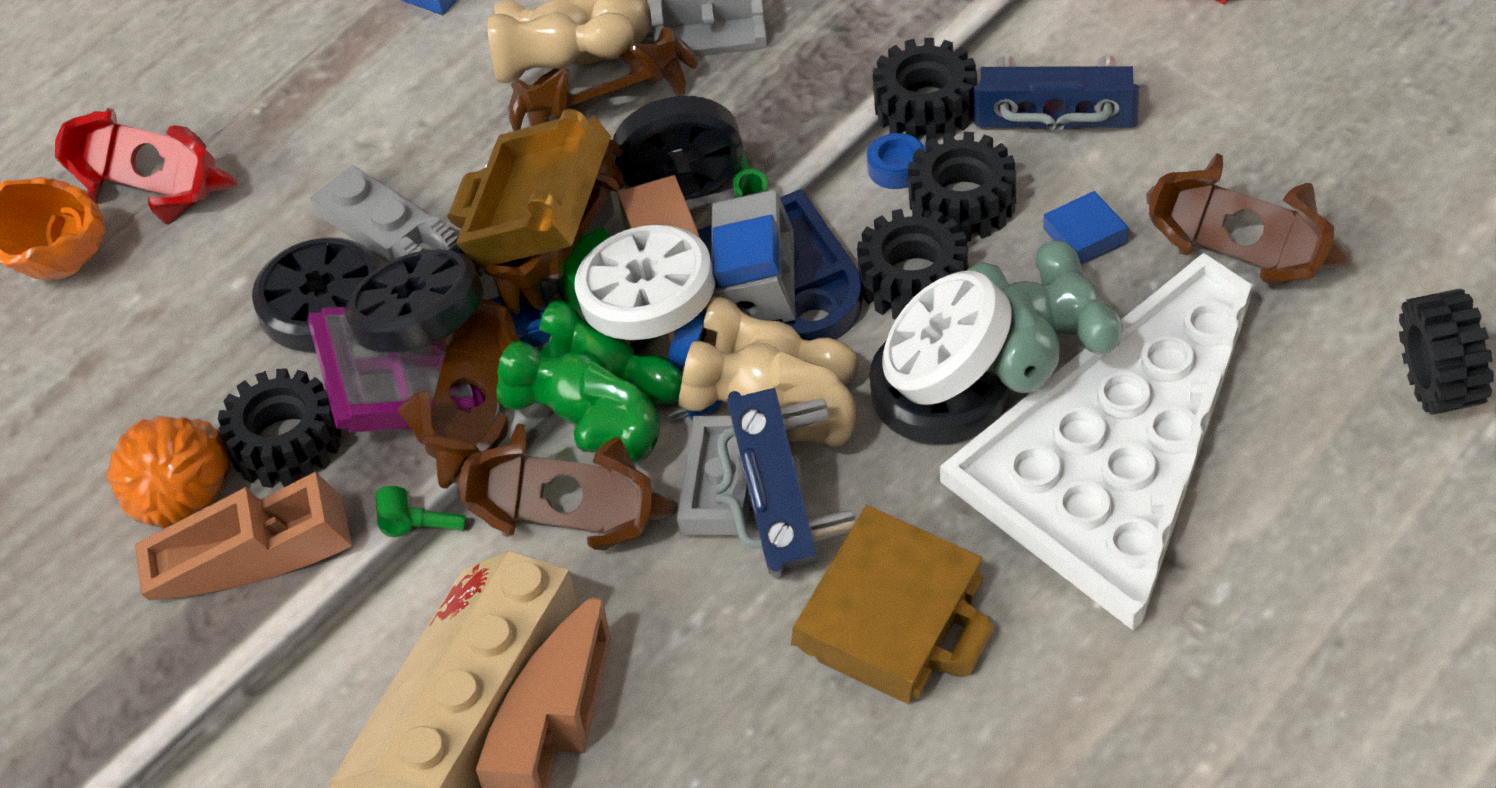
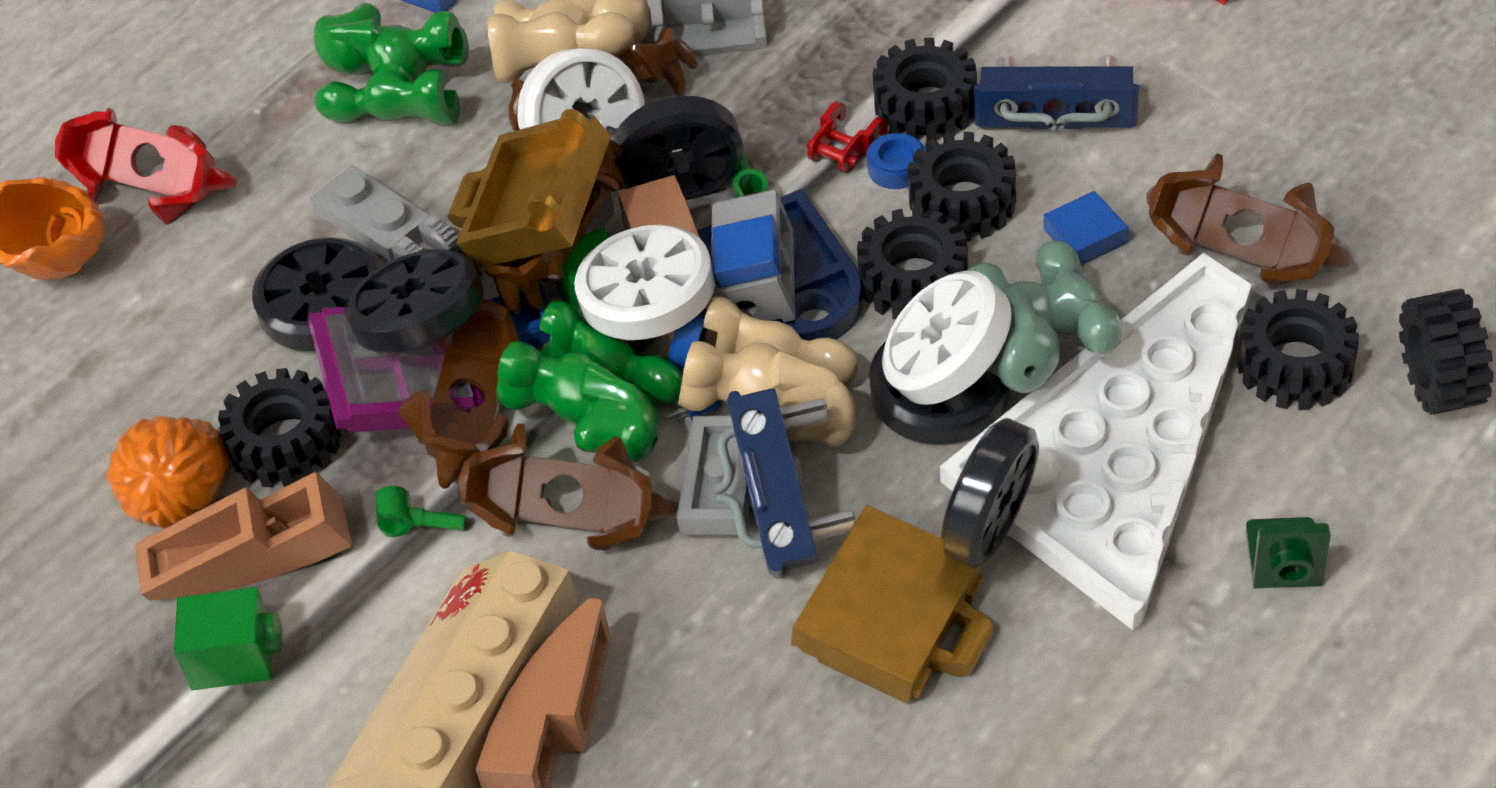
none -> green brick [174,587,283,691]
none -> green animal [313,3,469,125]
none -> white wheel [517,48,645,140]
none -> red piece [806,101,888,173]
none -> black wheel [941,418,1039,568]
none -> black tyre [1237,289,1359,410]
none -> dark green bracket [1246,517,1331,589]

